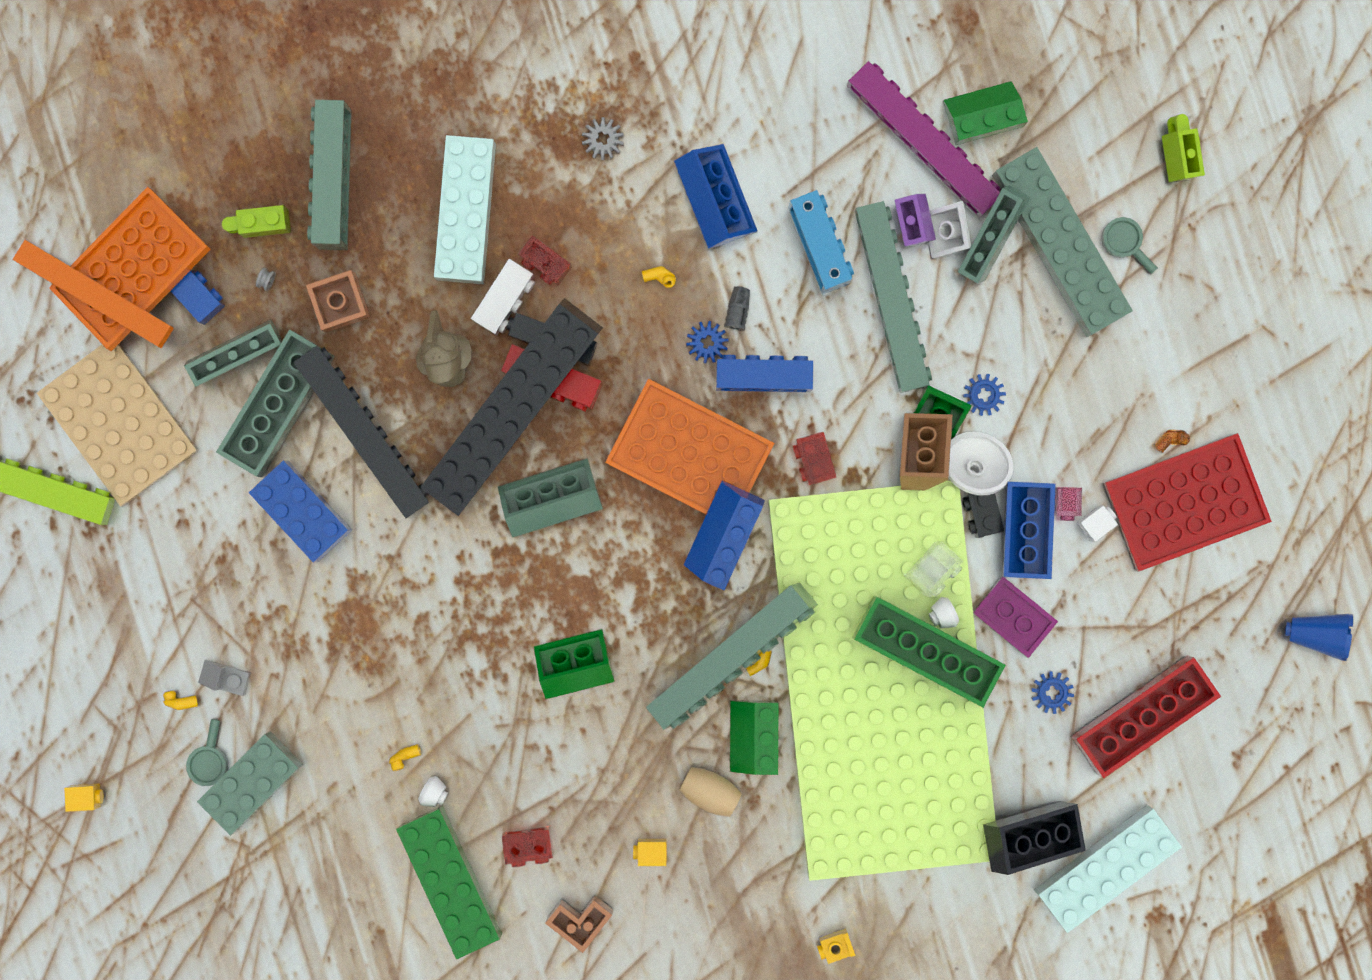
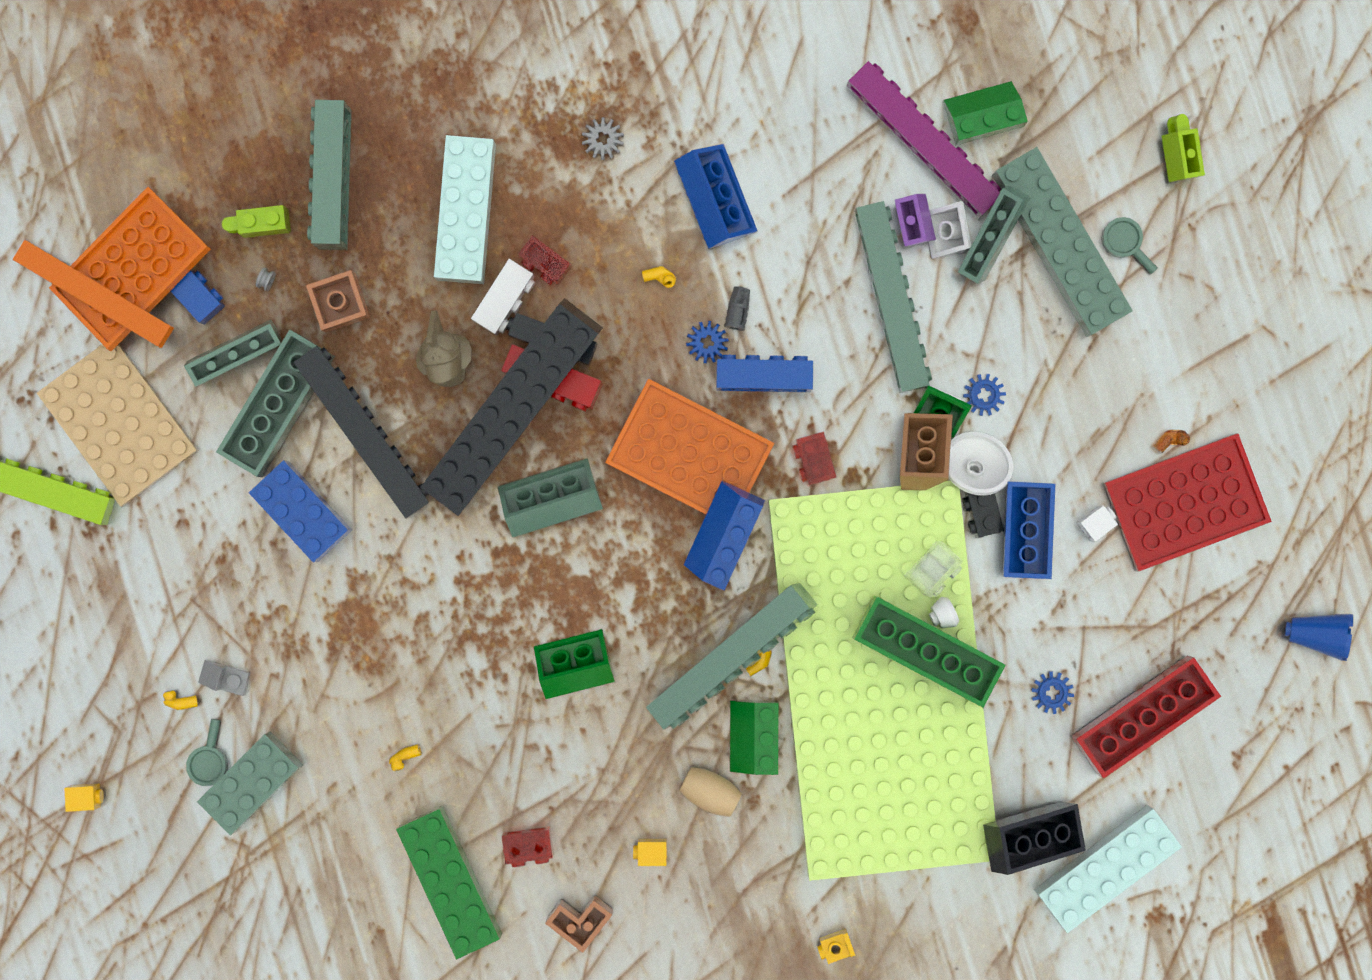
white cone [418,776,448,807] -> none
dark azure piece [788,190,854,295] -> none
magenta plate [973,576,1058,658] -> none
clear pink brick [1054,487,1082,521] -> none

